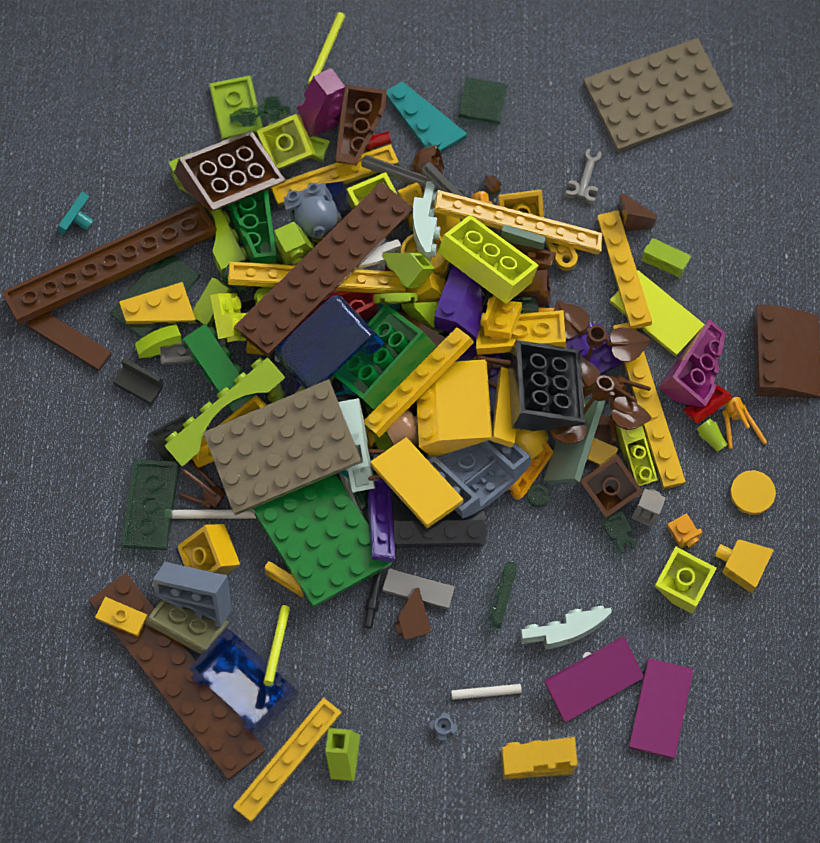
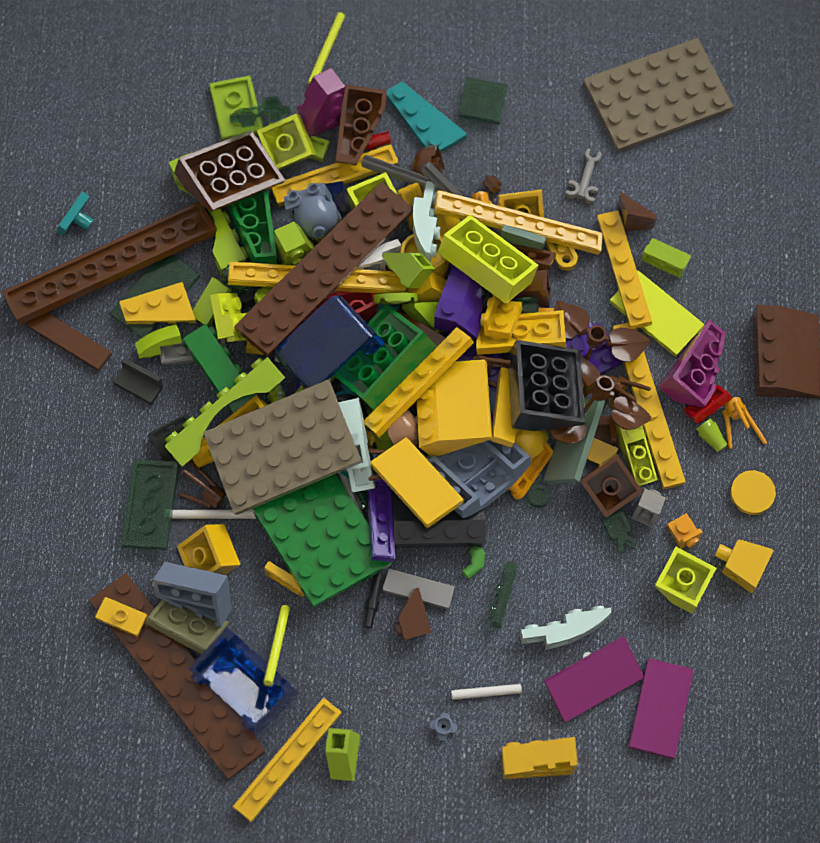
none -> bright green arm [462,546,485,580]

